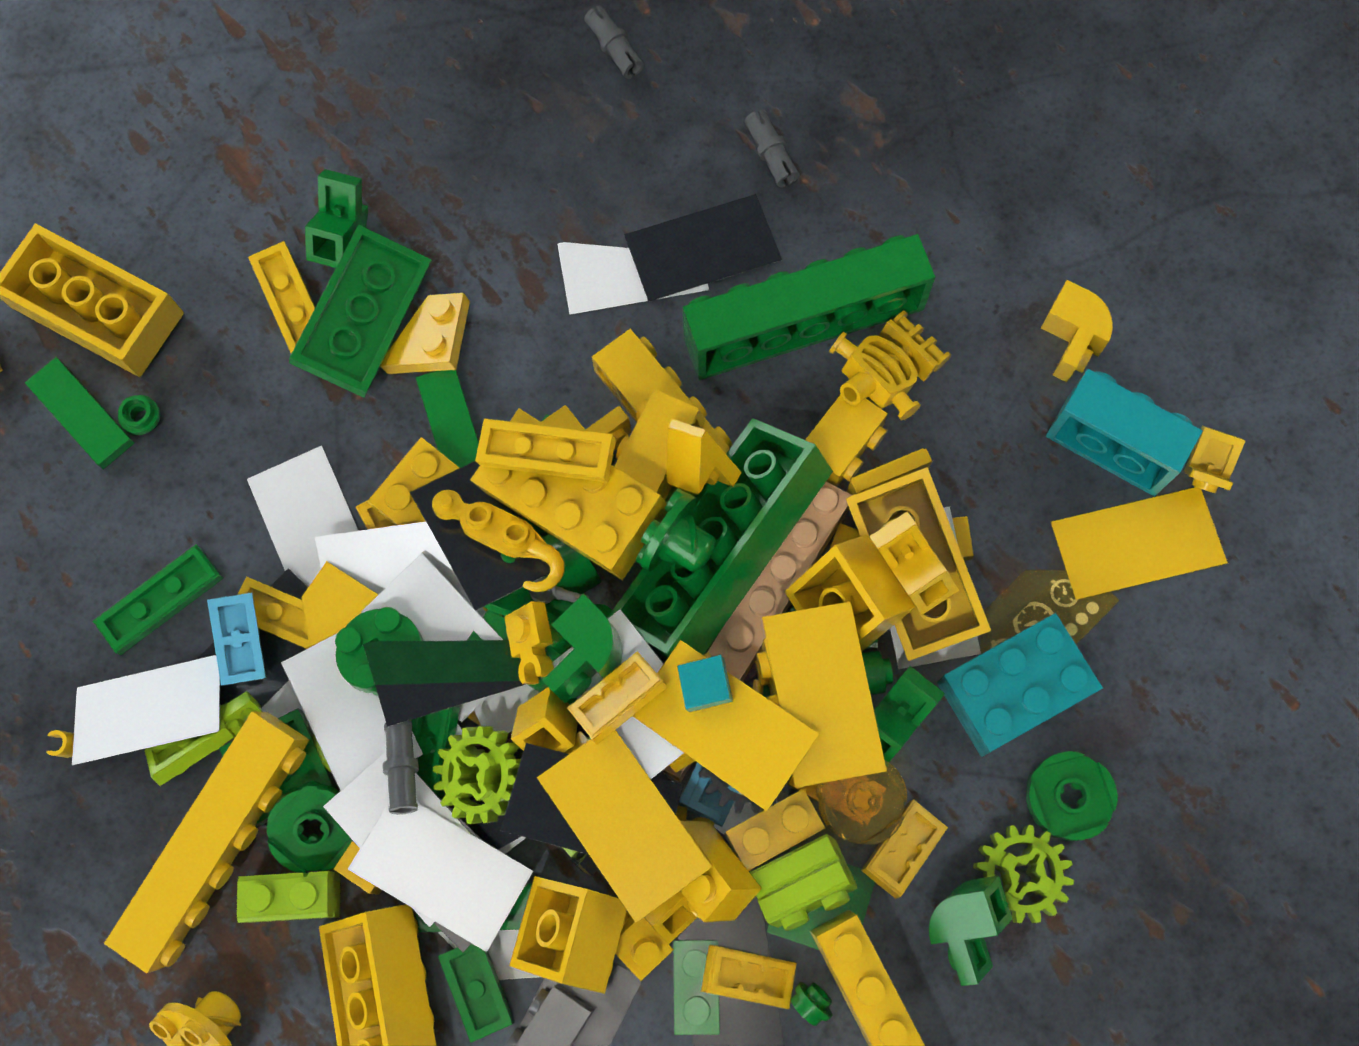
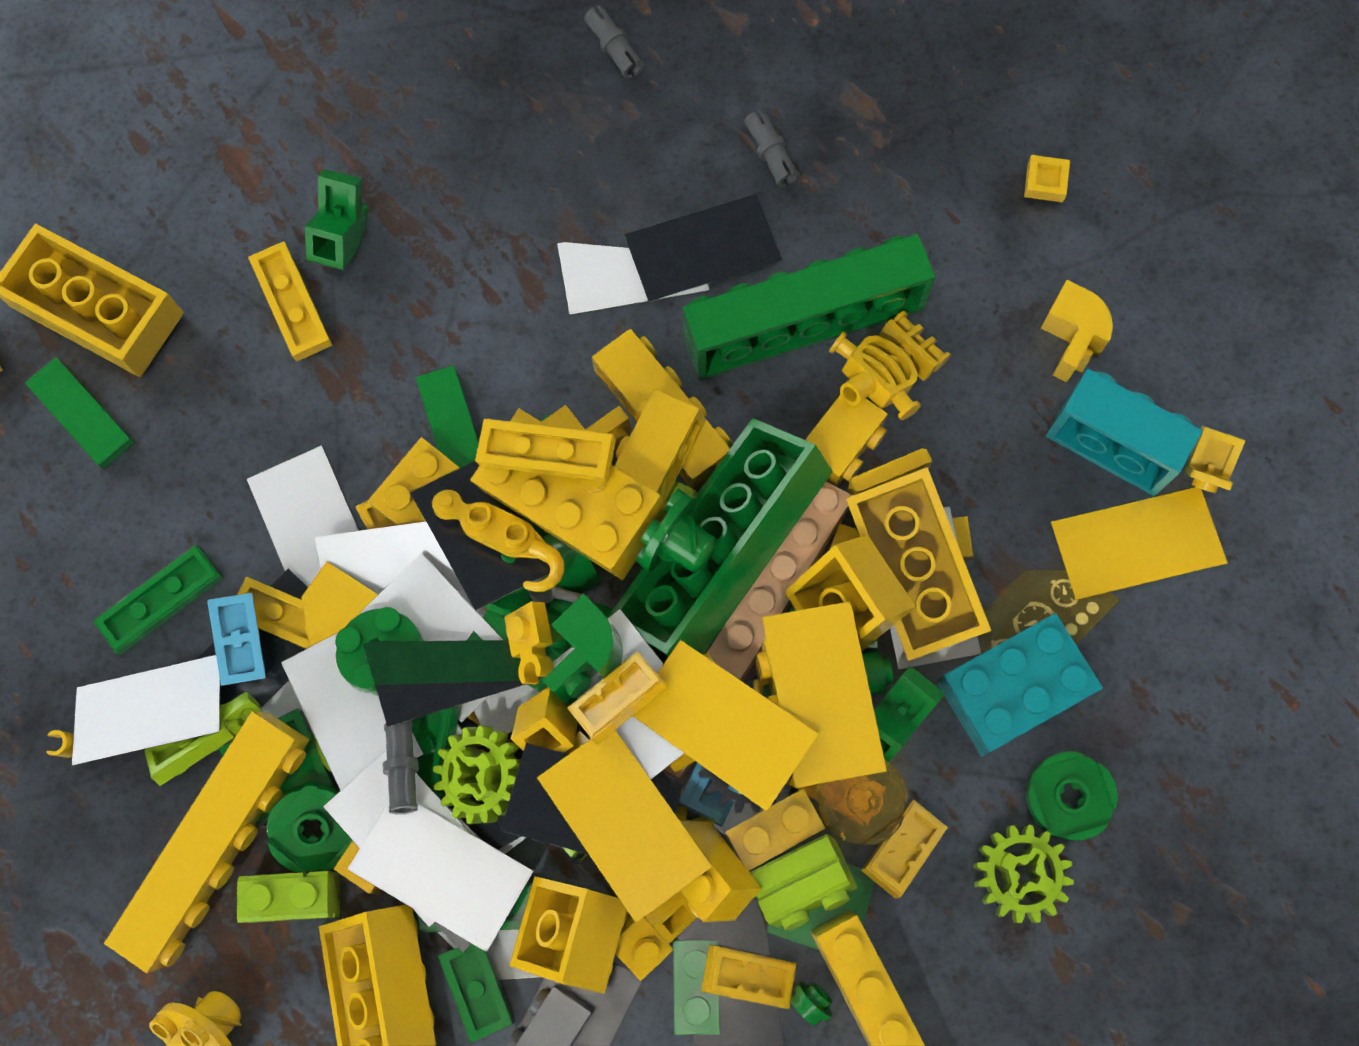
green plate [118,395,160,435] -> none
green plate [289,224,432,398] -> none
yellow wing [380,293,470,374] -> none
yellow slope [666,419,742,494] -> none
teal tile [677,655,733,712] -> none
yellow brick [869,512,959,615] -> none
green brick [929,876,1013,986] -> none
none -> yellow plate [1024,155,1070,203]

